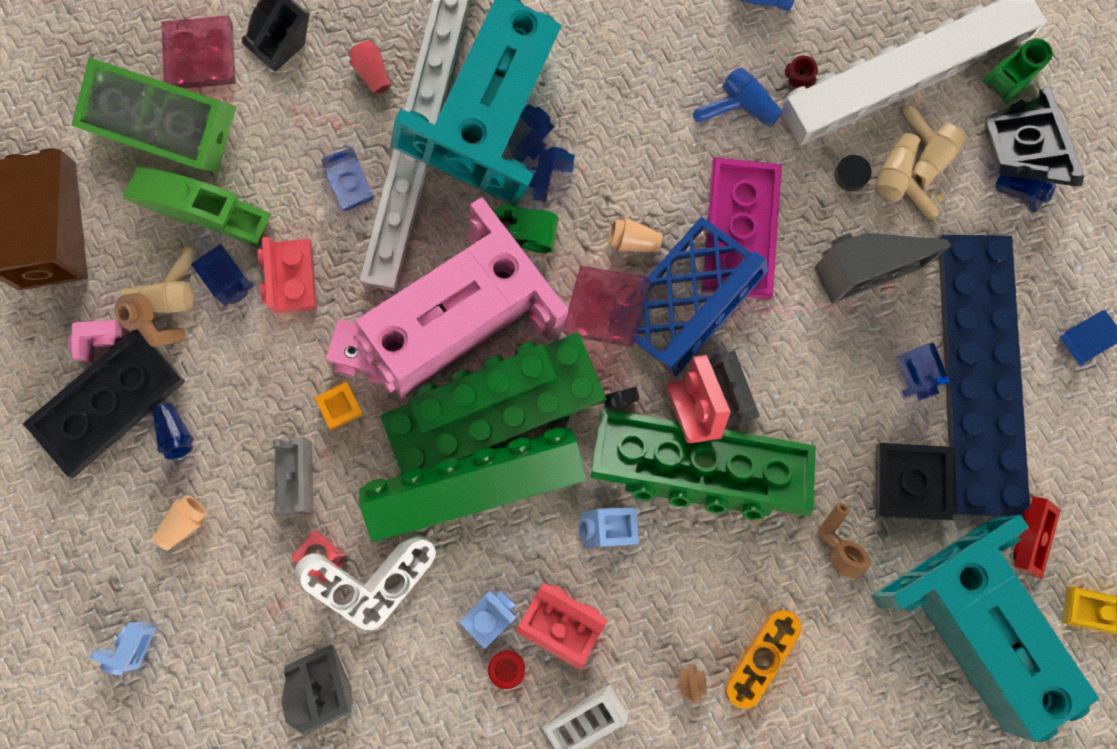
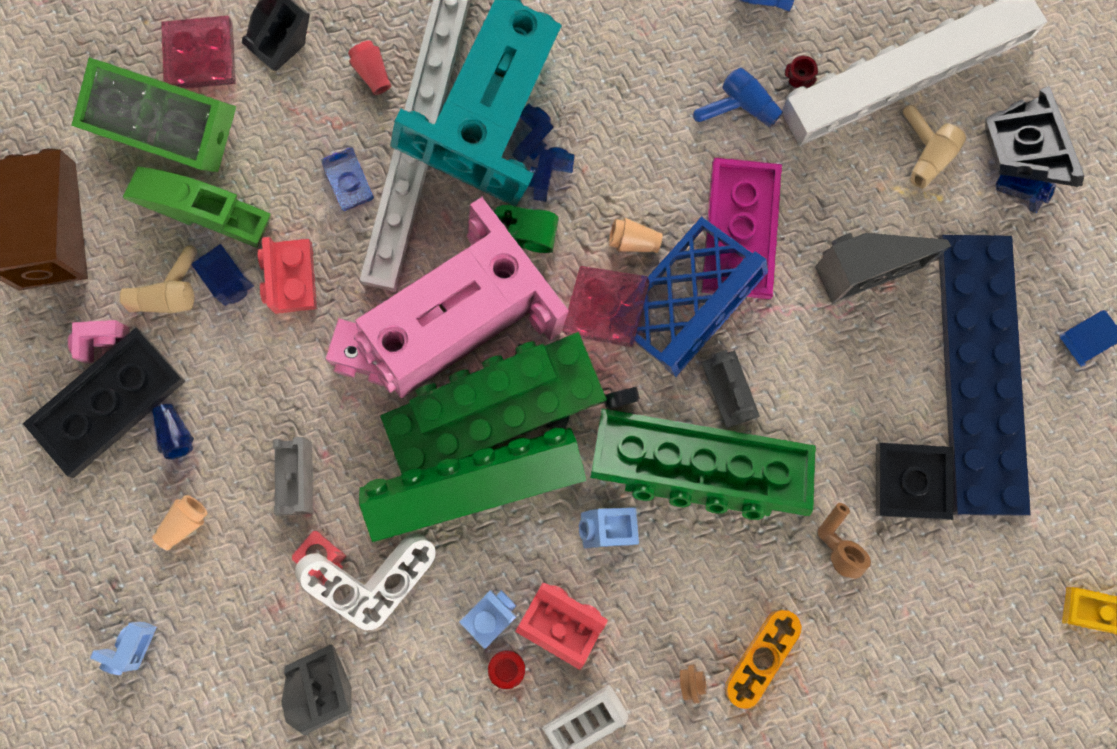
medium nougat plate [115,293,186,347] -> none
light orange plate [314,381,365,431] -> none
coral bracket [666,355,731,443] -> none
black tile [834,155,872,191] -> none
teal brick [871,514,1100,743] -> none
tan piece [875,133,939,220] -> none
clear blue bracket [896,343,950,401] -> none
green piece [982,38,1053,105] -> none
red plate [1013,496,1061,579] -> none

